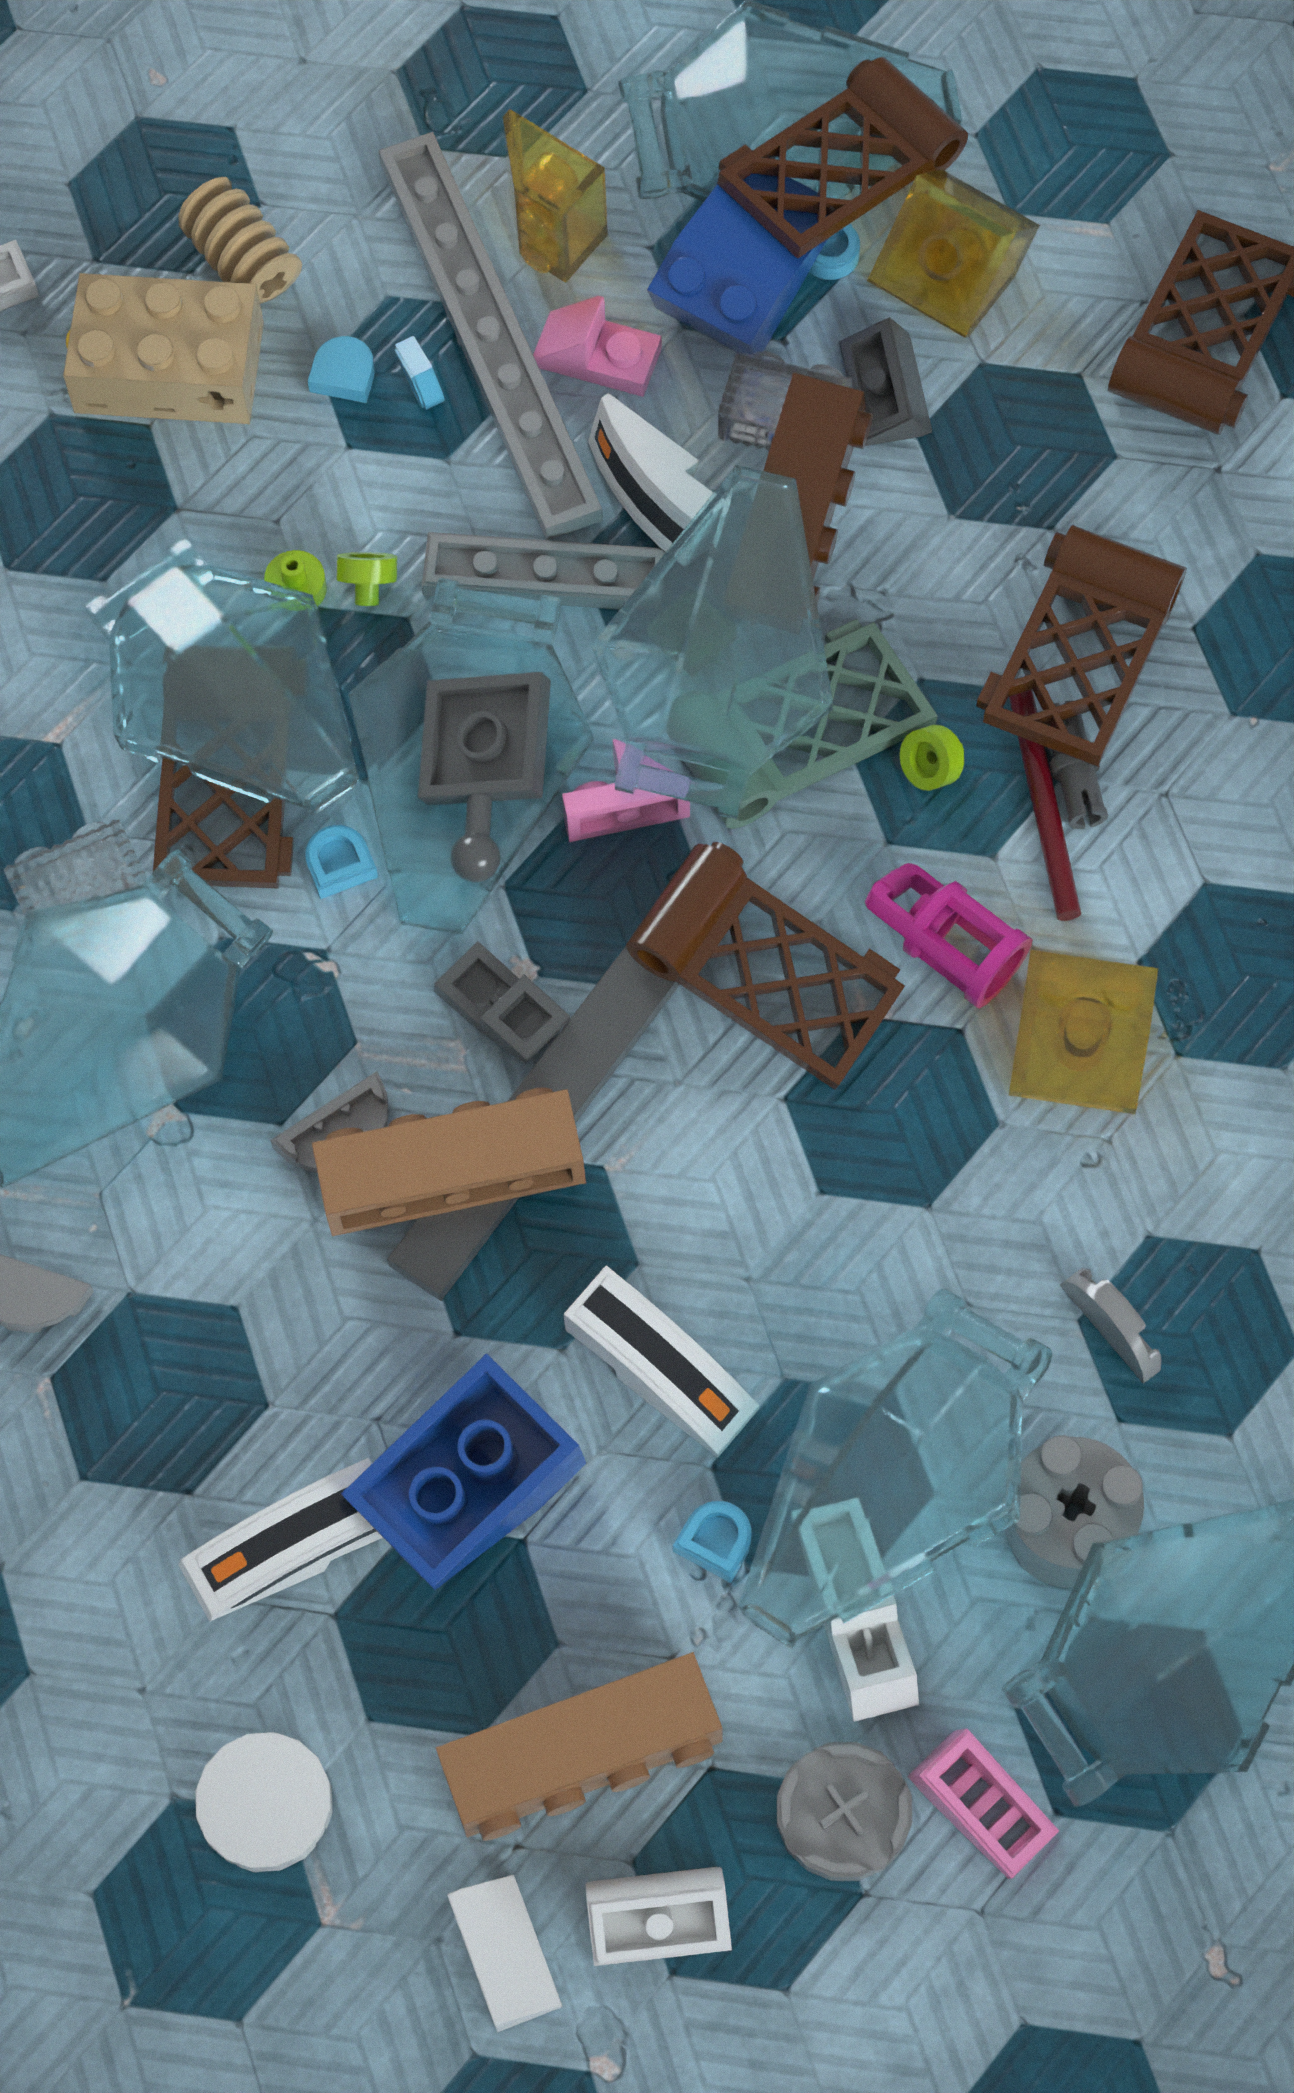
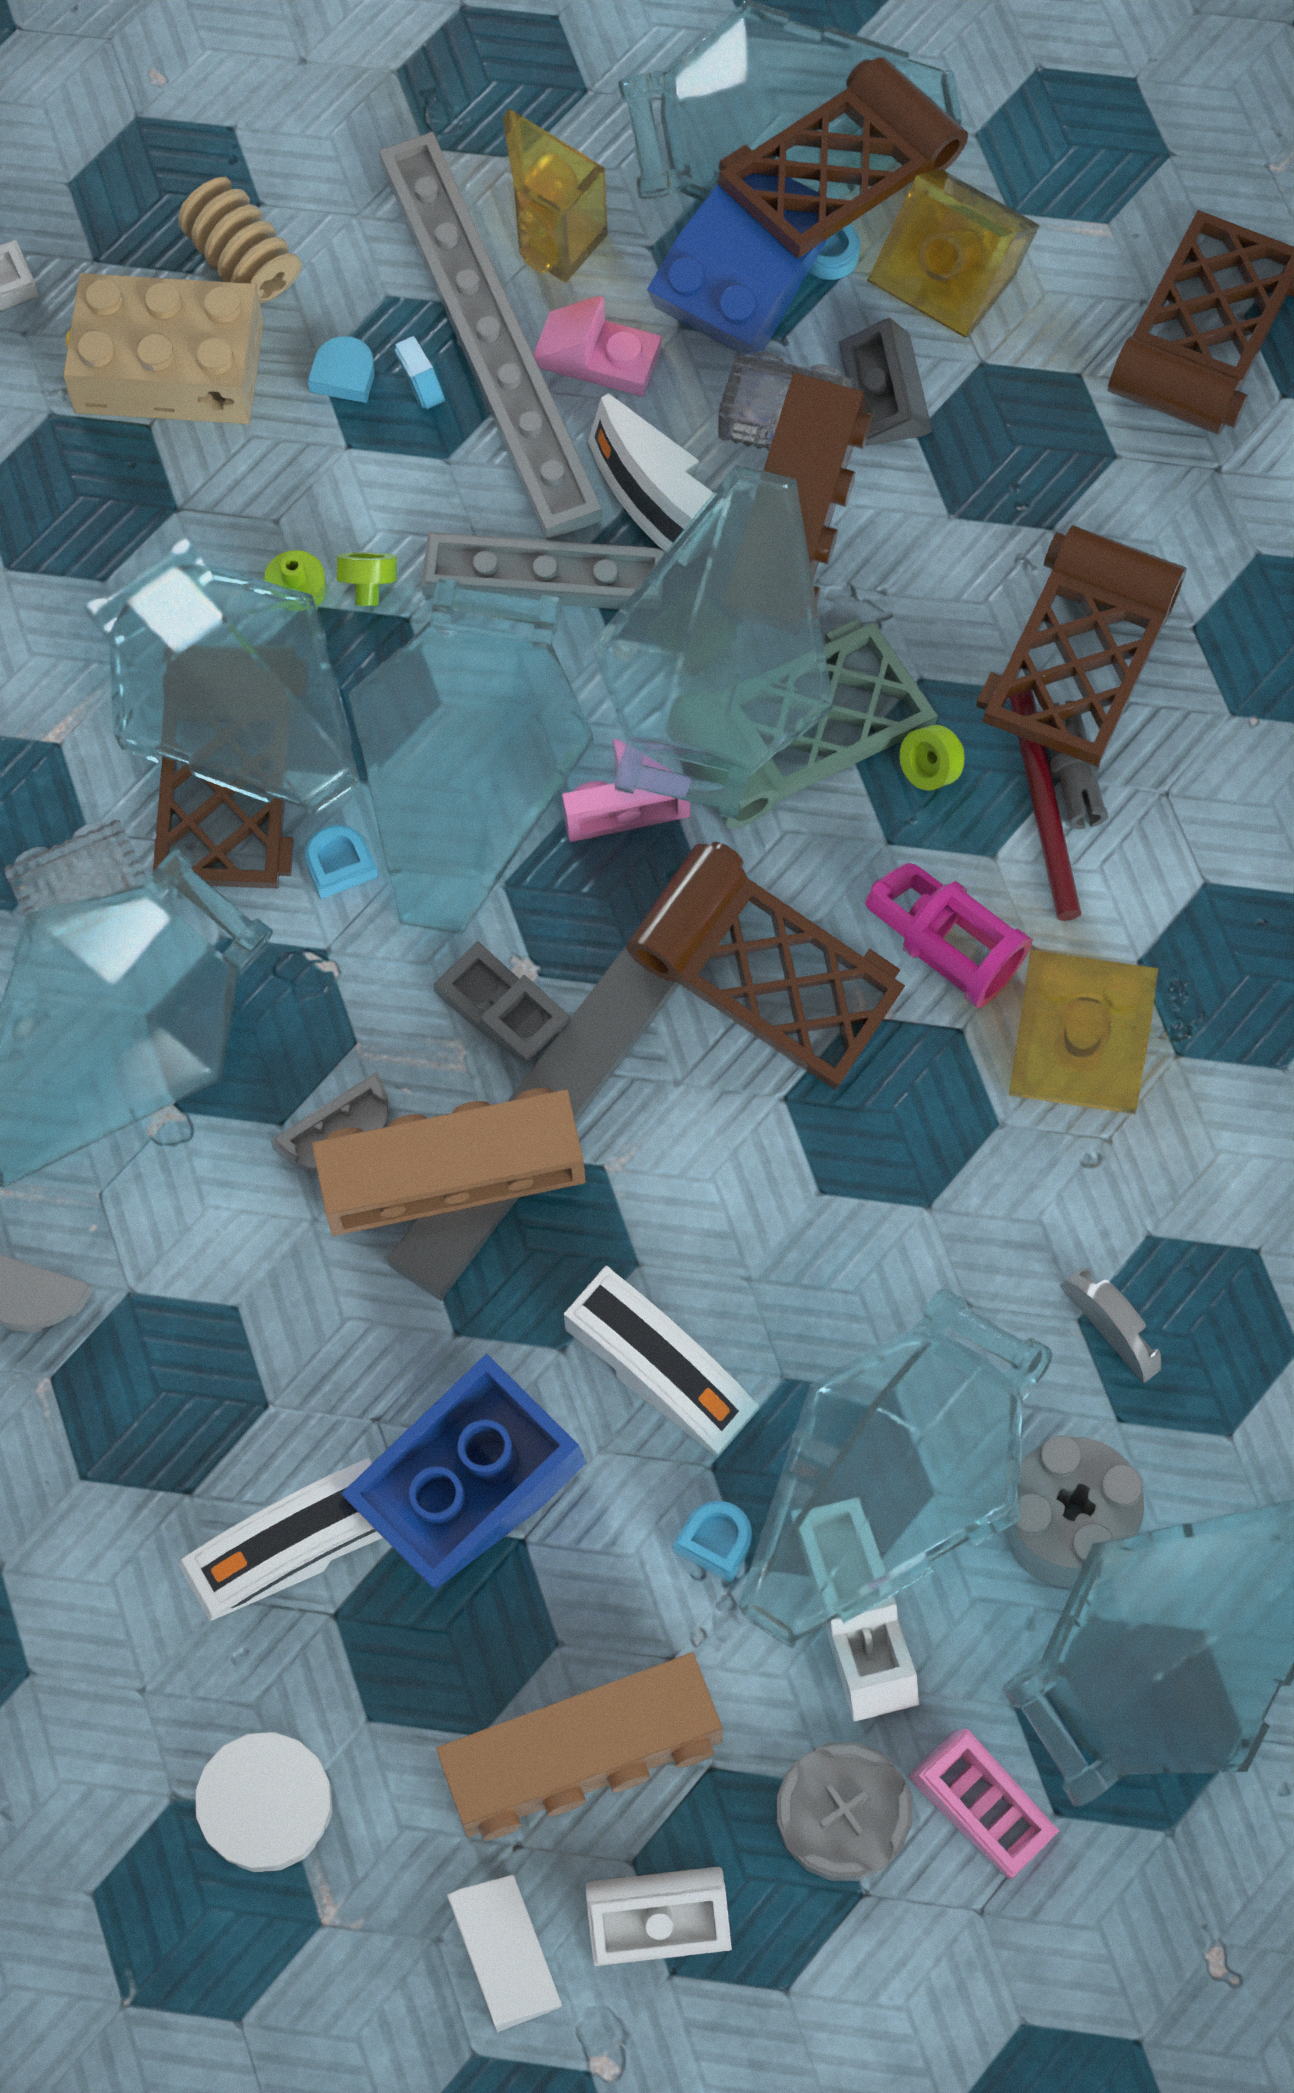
dark grey plate [418,672,551,882] -> none

